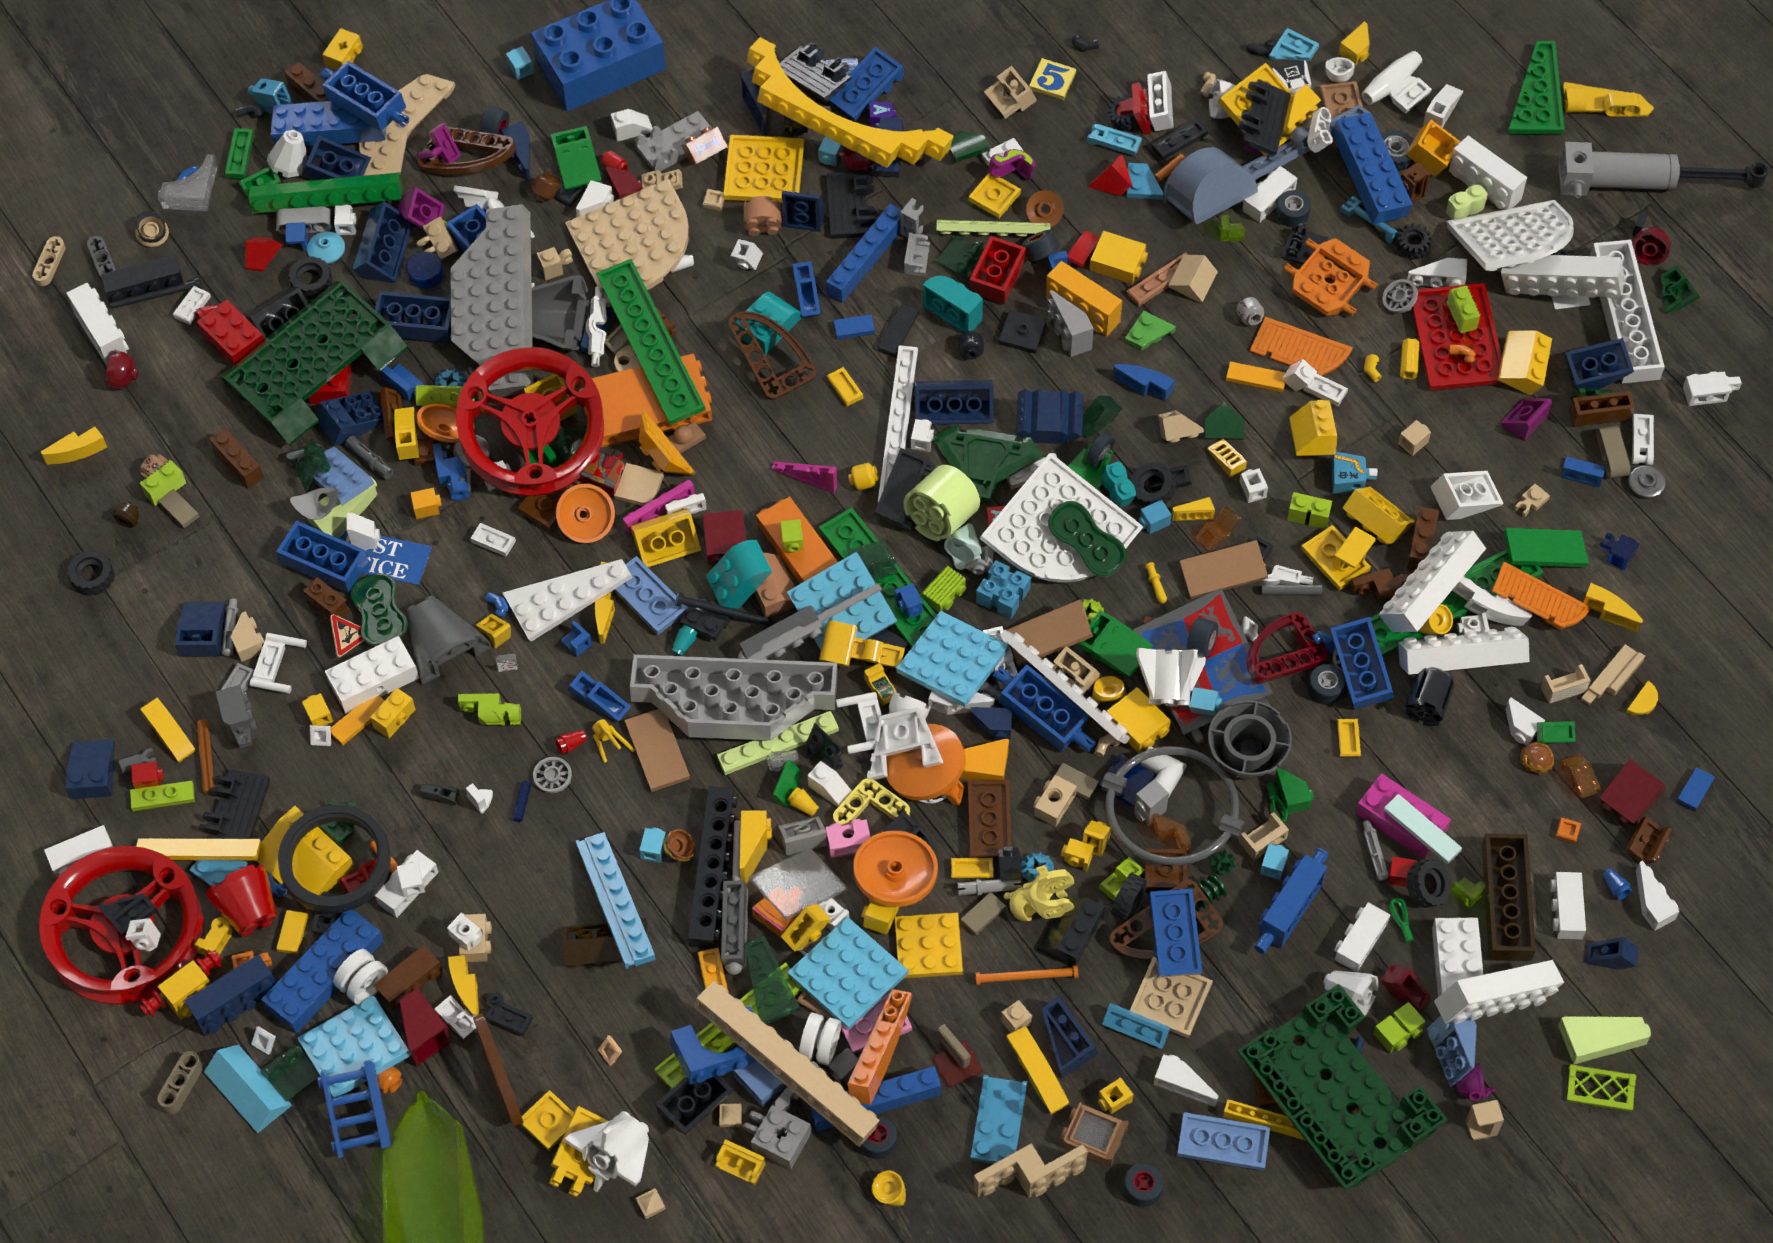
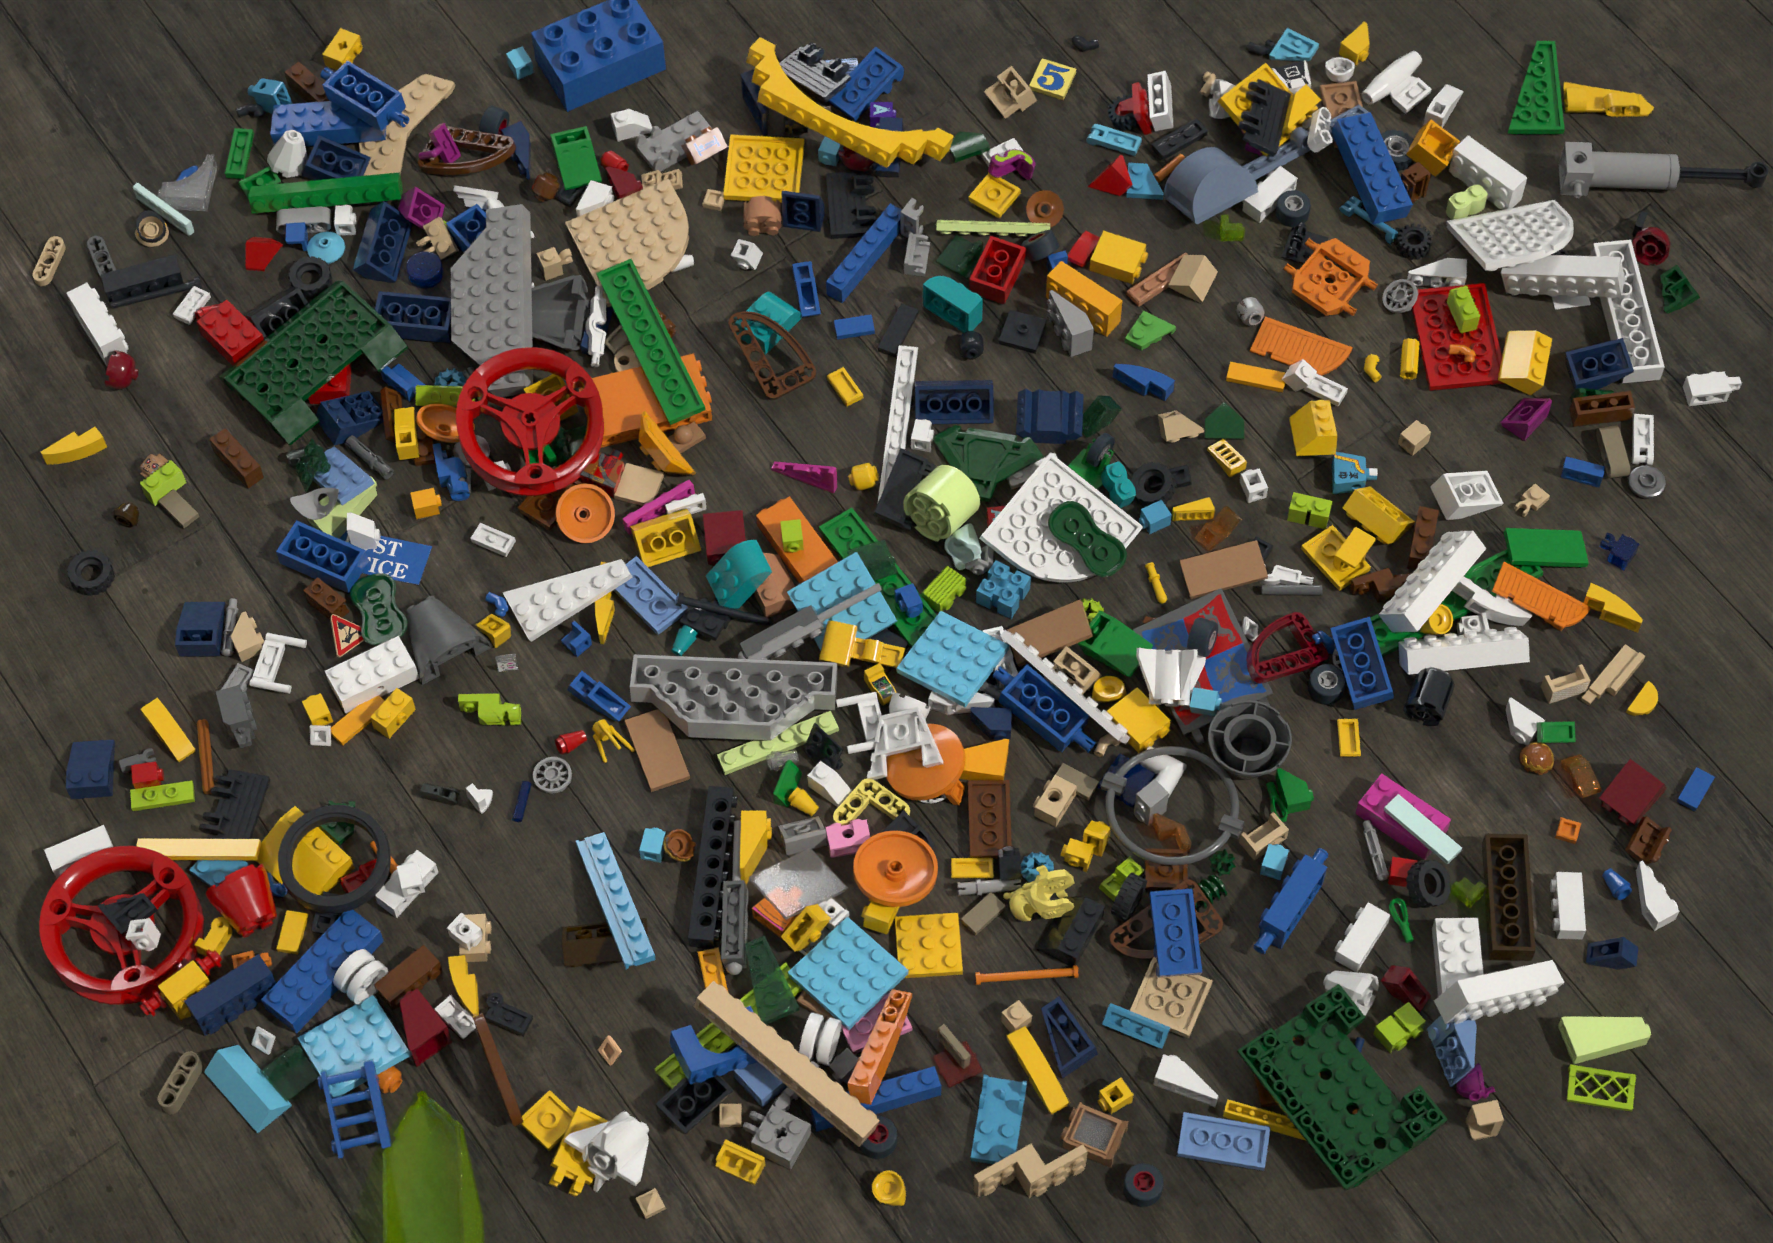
none -> light aqua tile [133,183,194,236]

